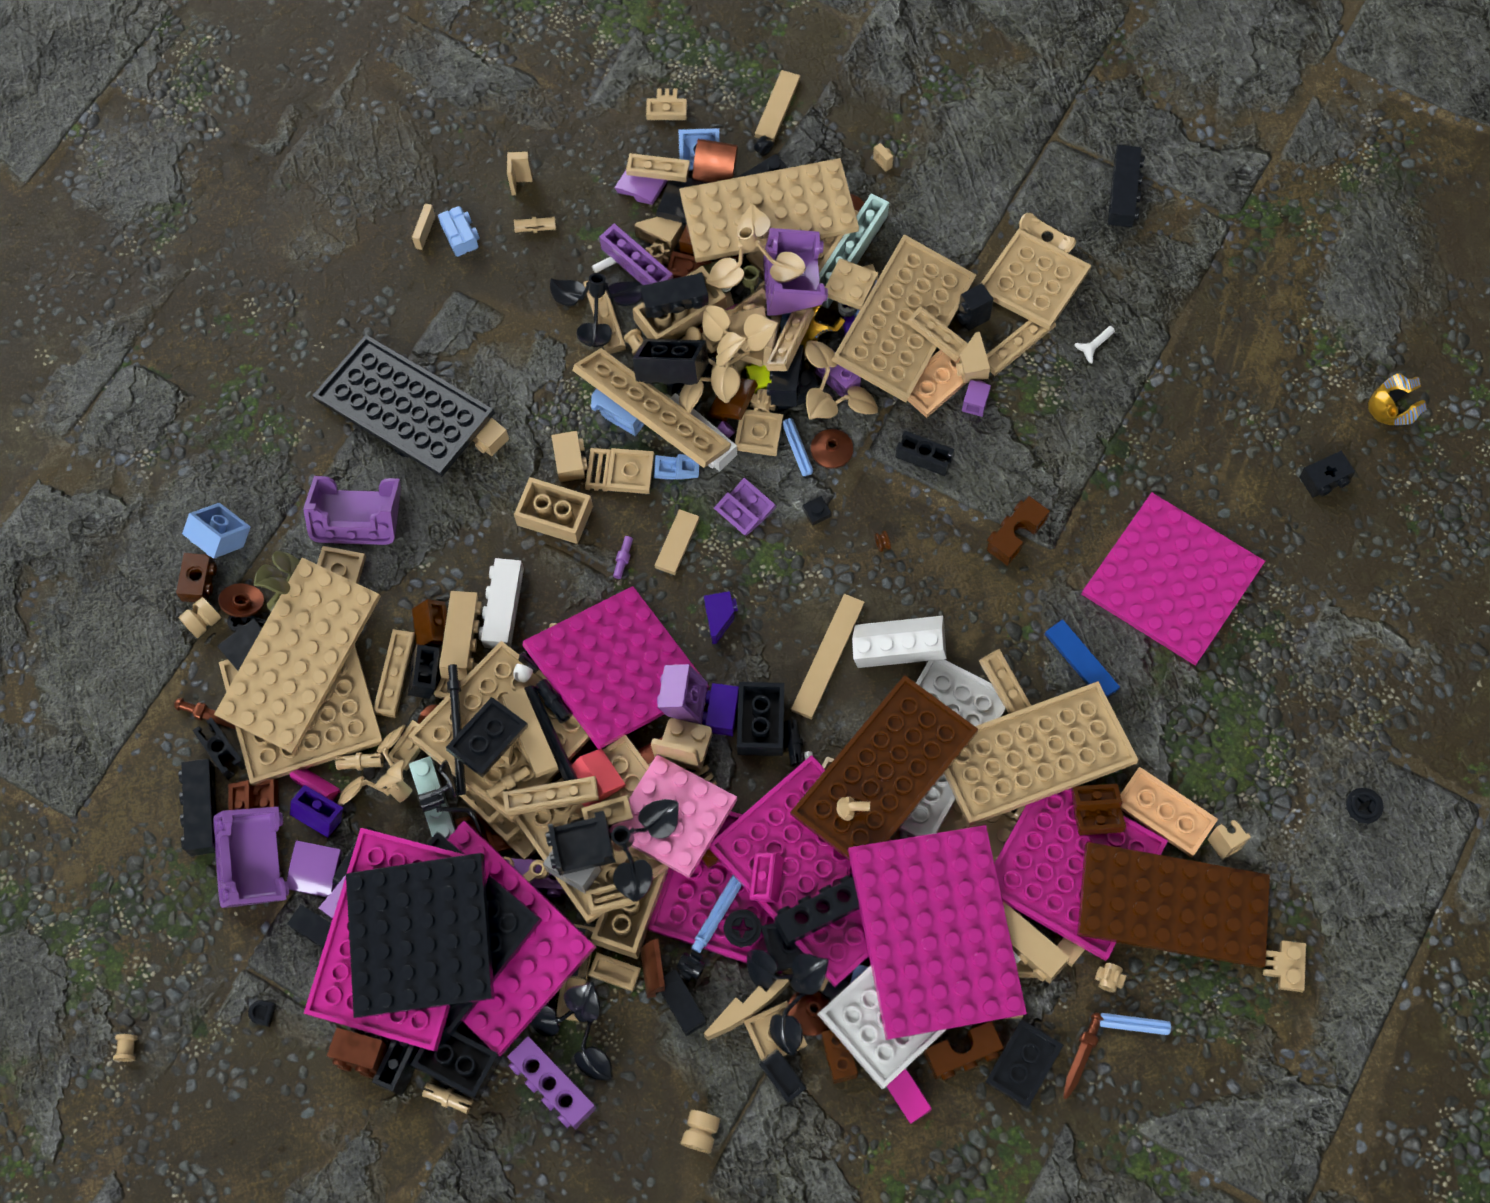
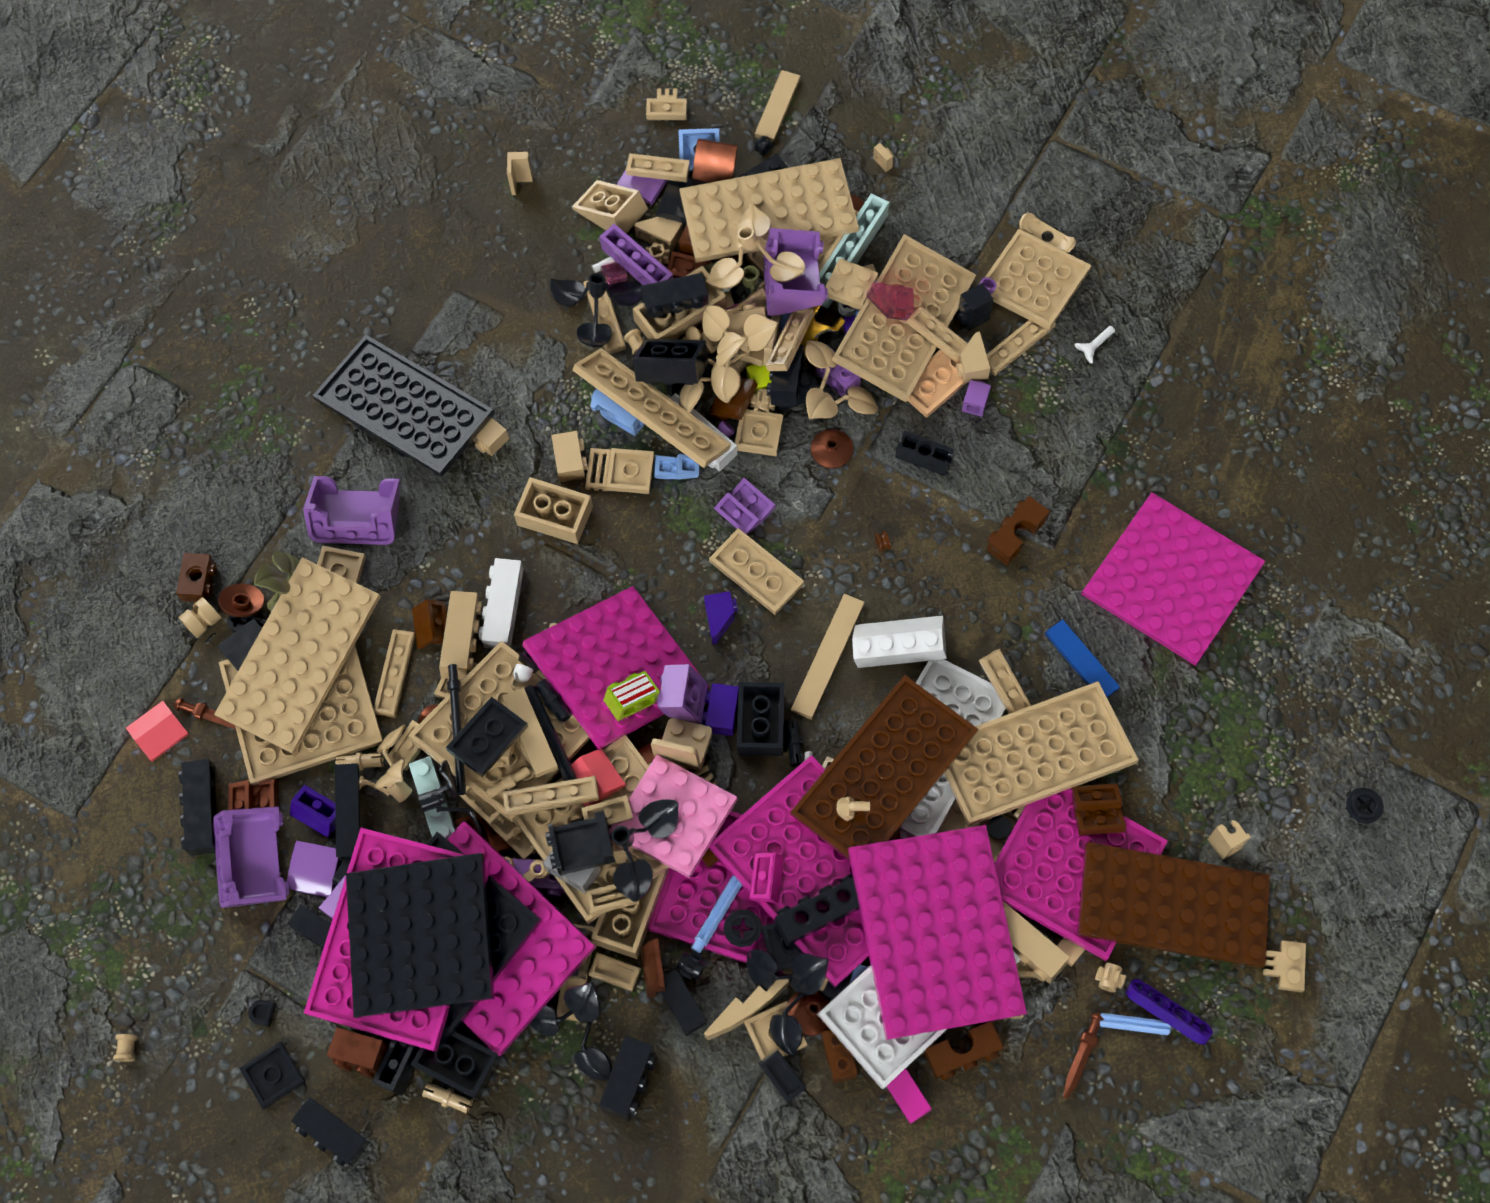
light blue brick [182,503,251,559] -> none
black piece [192,717,246,780] -> none
dark pink slope [289,769,340,801] -> none
black brick [408,644,439,699] -> none
tan tile [412,203,435,250] -> none
light blue brick [438,206,480,257] -> none
medium lavender brick [507,1036,596,1130] -> none
tan pin [514,216,556,233] -> none
medium lavender bar [613,536,633,579] -> none
tan tile [655,509,700,575] -> none
tan wheel [681,1110,721,1153] -> none
light blue axle [782,418,813,476] -> none
black plate [802,496,832,526] -> none
black plate [985,1019,1064,1109] -> none
black brick [1107,144,1145,228] -> none
light nougat plate [1120,767,1218,858] -> none
black brick [1299,450,1355,498] -> none
pearl gold piece [1368,373,1427,425] -> none
none -> coral slope [126,701,189,762]
none -> black tile [239,1041,306,1110]
none -> black brick [291,1097,370,1167]
none -> black tile [335,763,361,858]
none -> tan slope [572,180,648,233]
none -> black brick [599,1036,658,1122]
none -> clear pink plate [601,263,627,284]
none -> brick [603,671,660,721]
none -> tan plate [709,528,804,615]
none -> clear pink slope [866,282,914,321]
none -> medium lavender hinge [979,277,997,294]
none -> black tile [986,815,1011,841]
none -> dark purple beam [1125,979,1213,1044]

